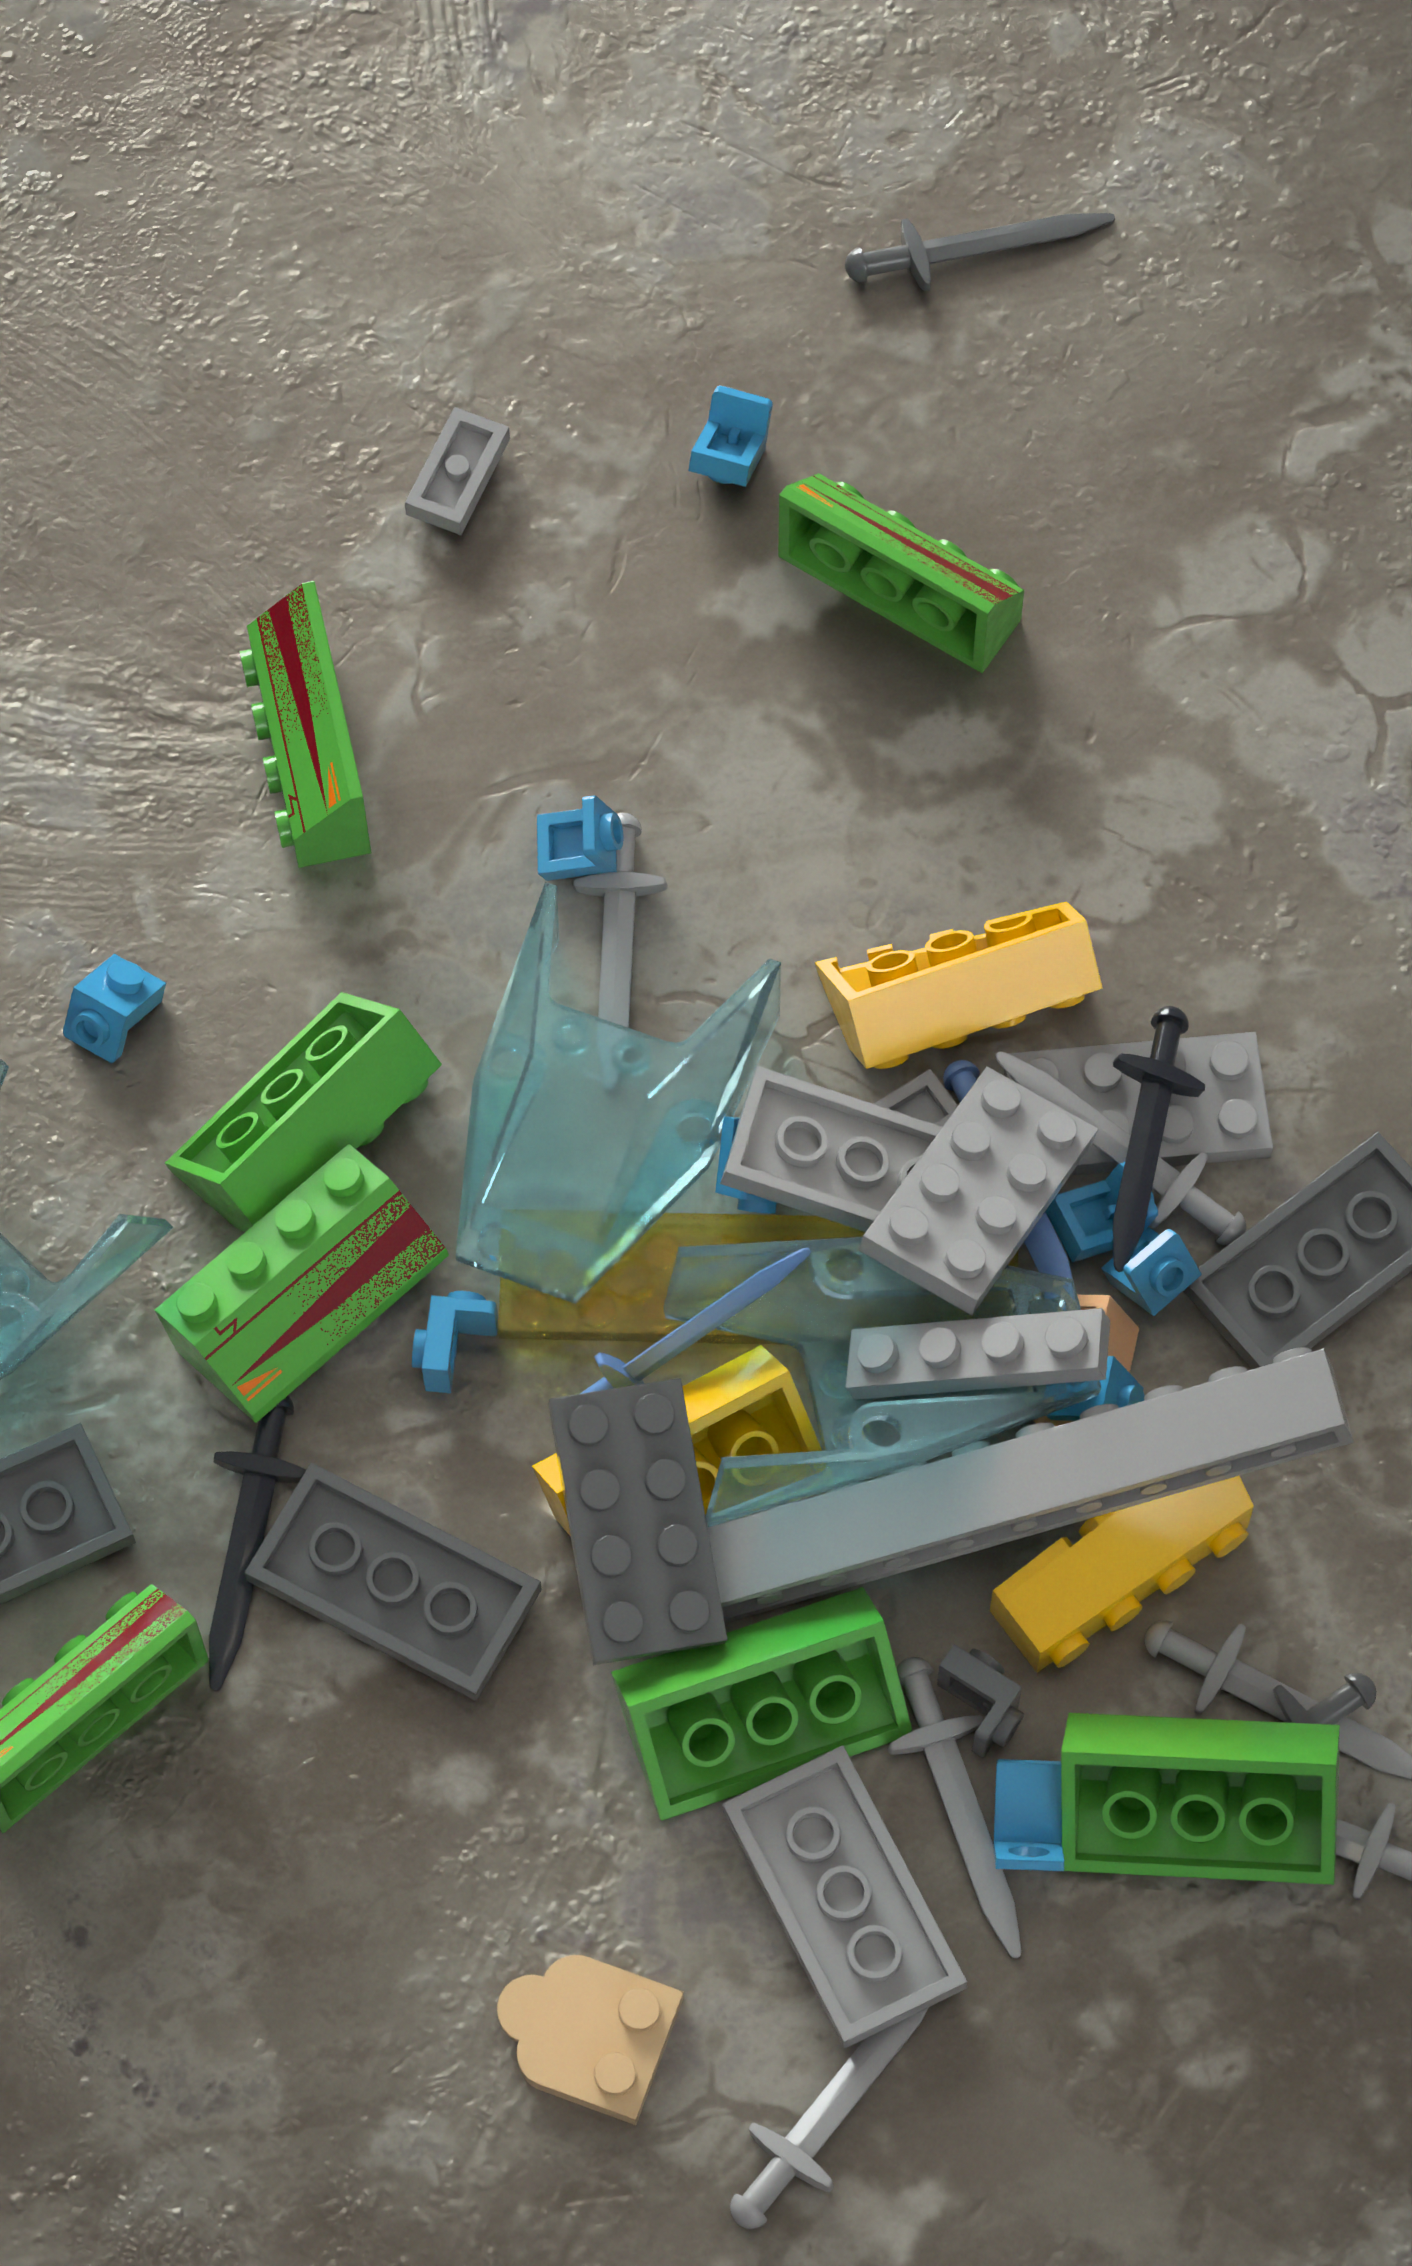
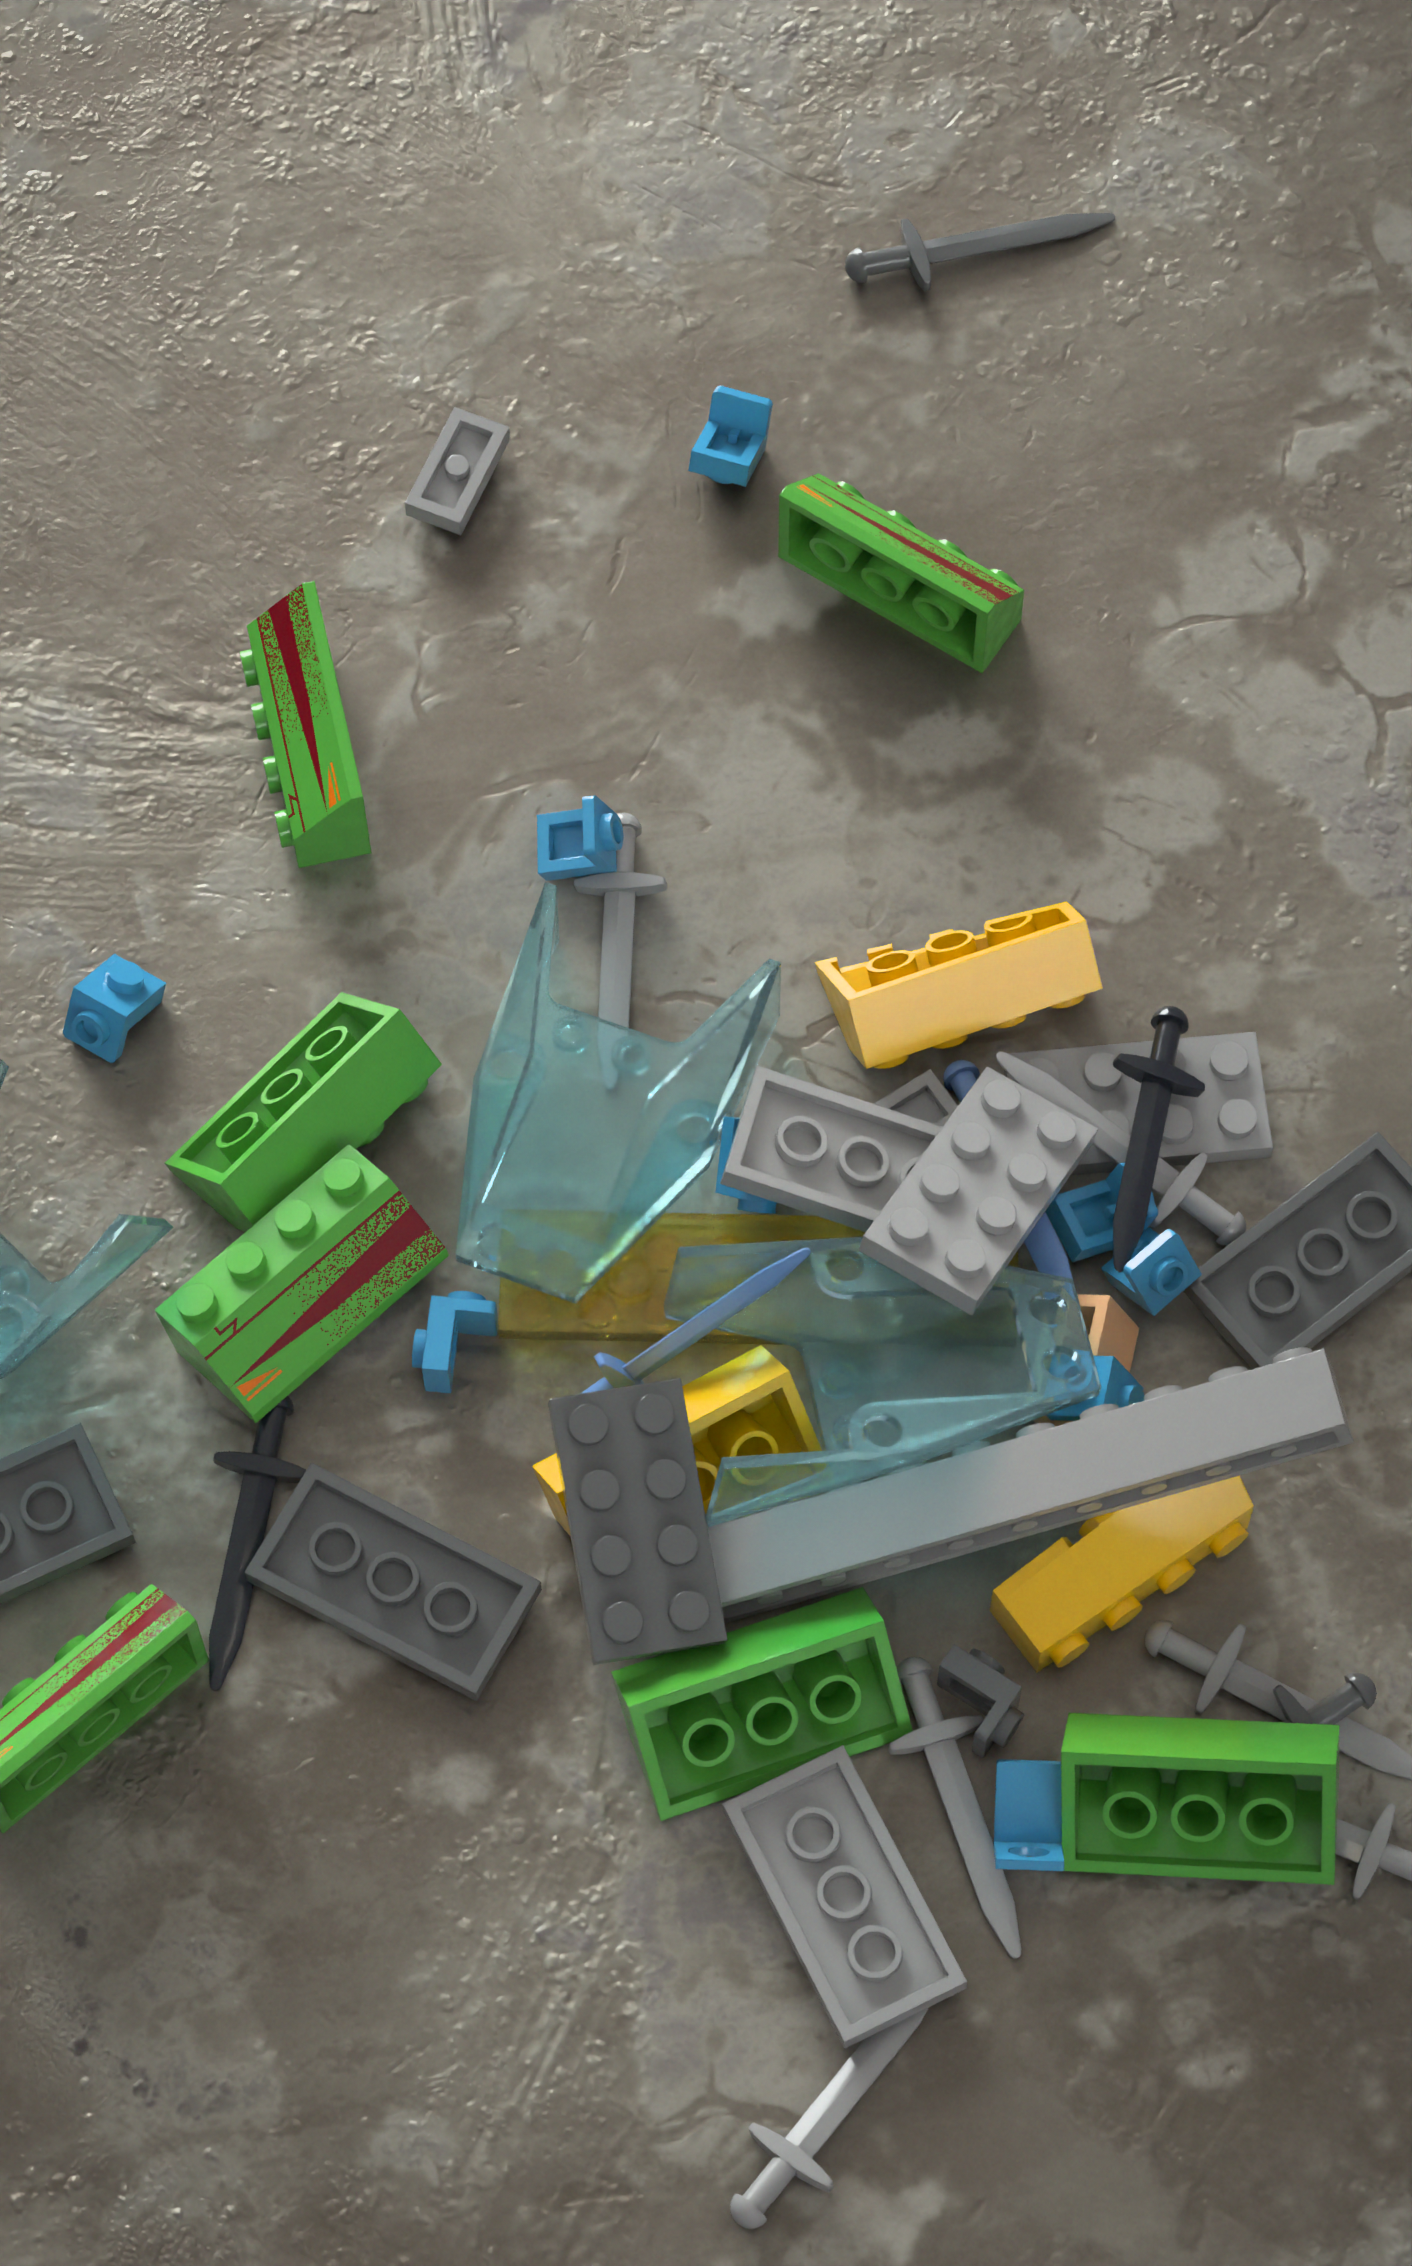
tan plate [497,1955,684,2125] -> none
light grey plate [846,1308,1110,1400] -> none

